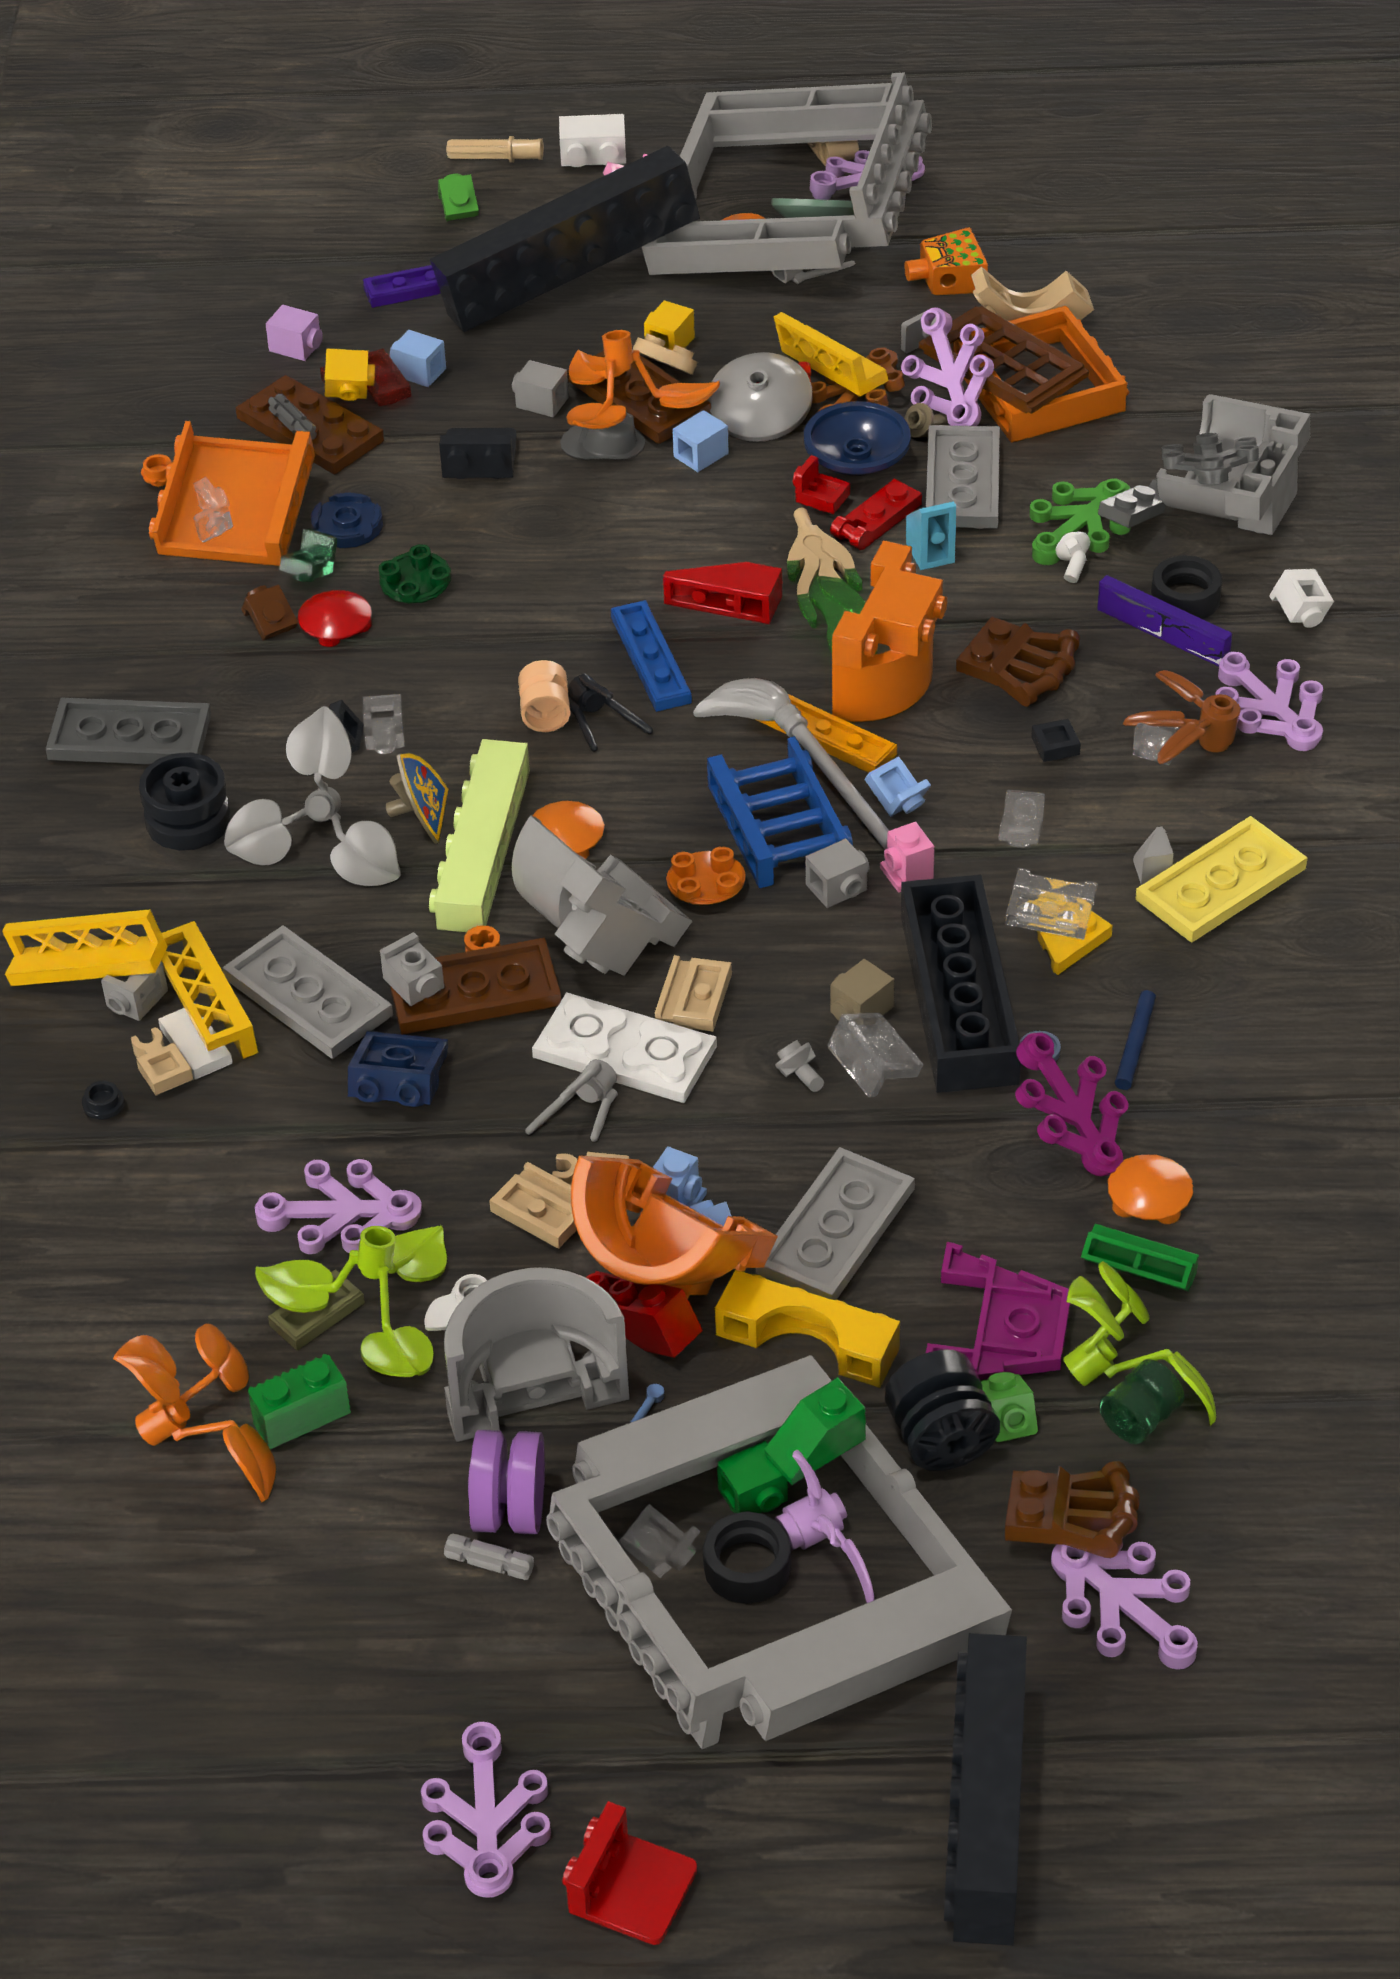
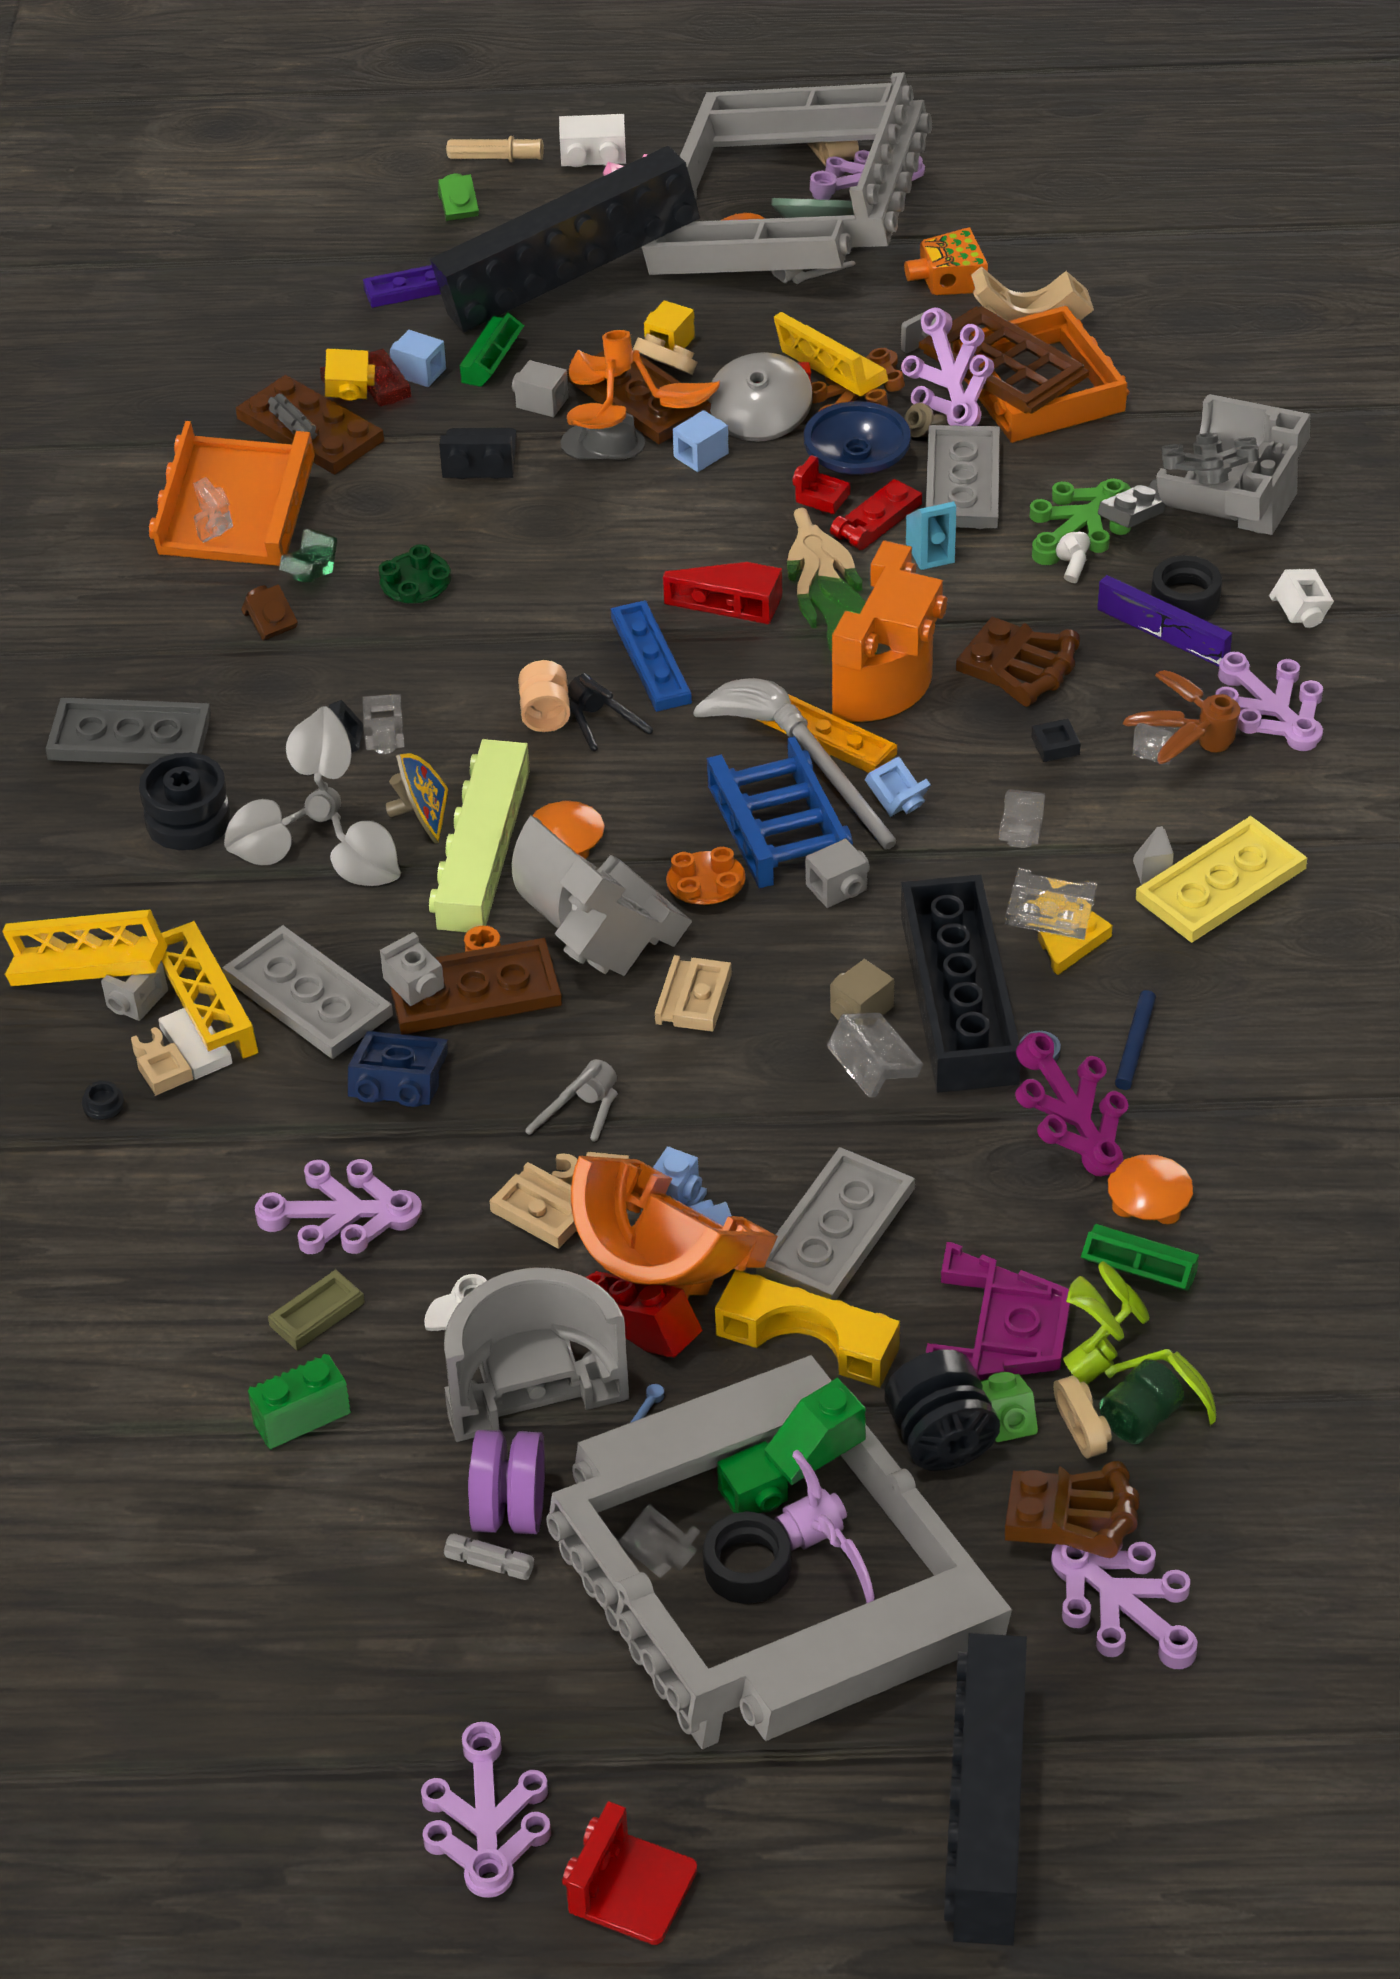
orange plant [113,1323,276,1503] -> none
orange plate [141,454,171,487] -> none
lime plant [255,1225,447,1377] -> none
lavender brick [266,305,322,361] -> none
red dish [298,590,372,647] -> none
dark blue tile [311,492,383,548] -> none
white piece [532,992,717,1103] -> none
light grey plate [775,1040,824,1092] -> none
bright pink brick [880,821,934,893] -> none
none -> green piece [460,312,525,387]
none -> tan plate [1053,1375,1112,1458]

